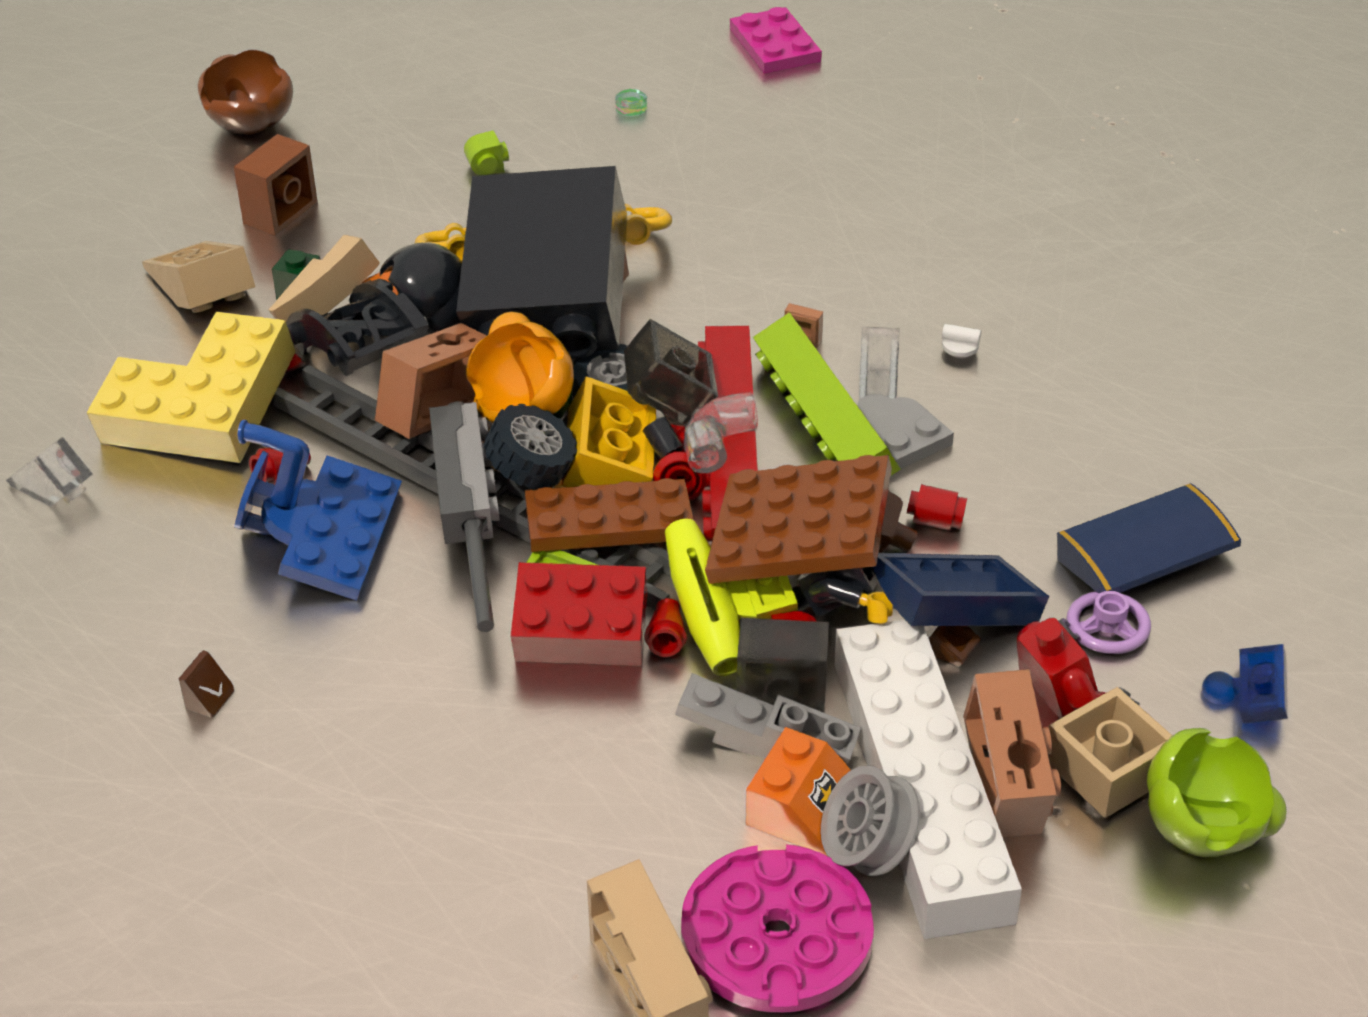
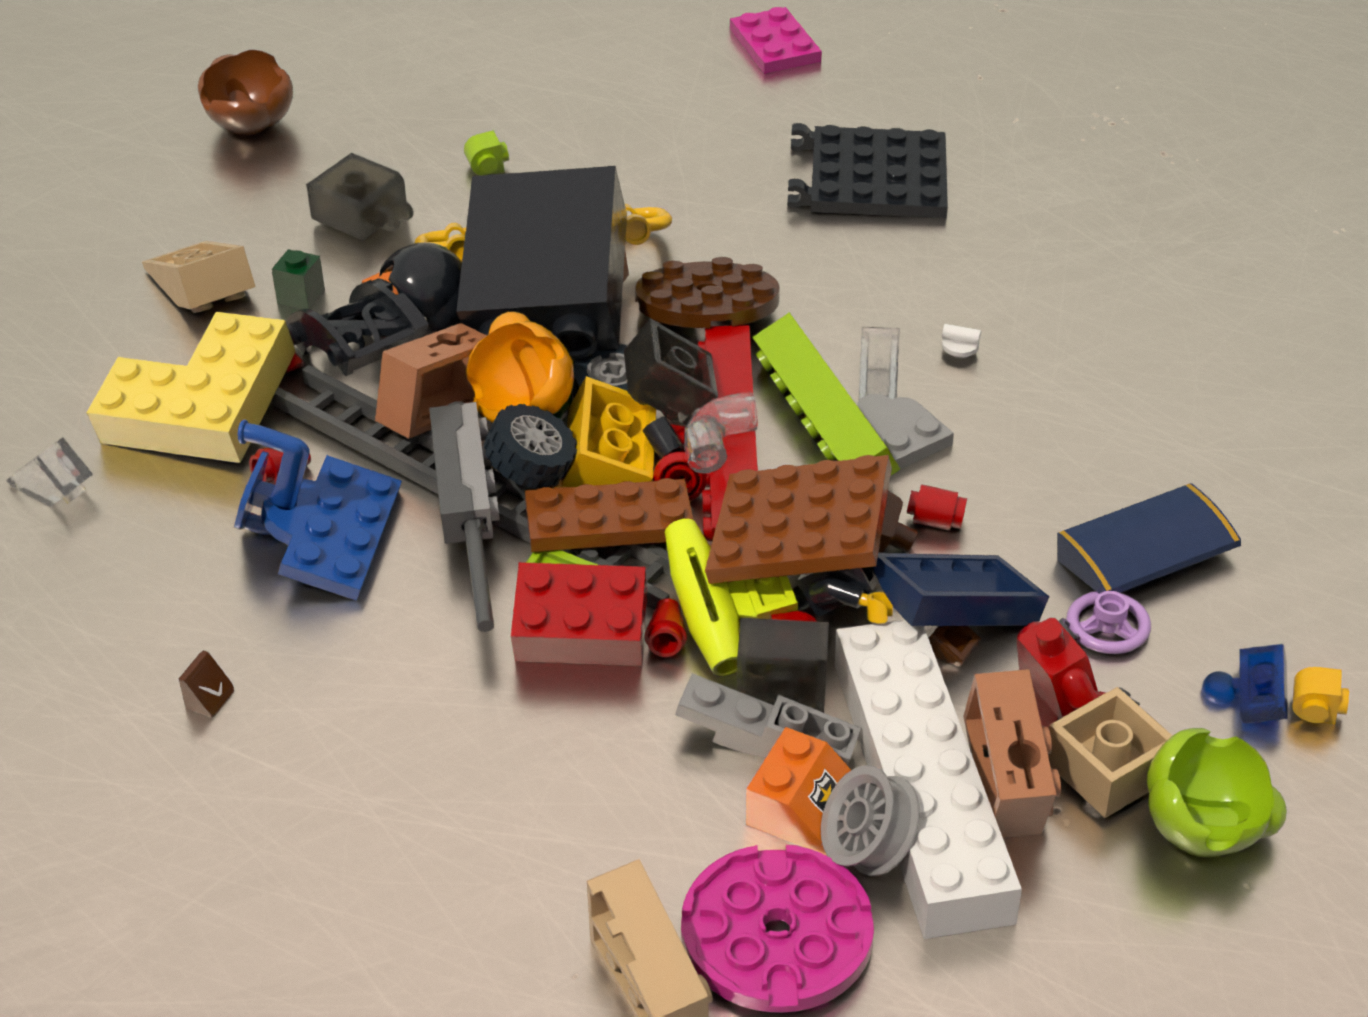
dark orange brick [233,134,318,236] -> none
tan slope [269,235,380,322] -> none
clear light blue tile [615,89,647,116] -> none
nougat tile [784,303,823,348] -> none
none -> clear smoke hinge [306,152,414,241]
none -> reddish brown plate [635,257,780,328]
none -> black plate [787,123,948,218]
none -> yellow plate [1292,667,1349,725]

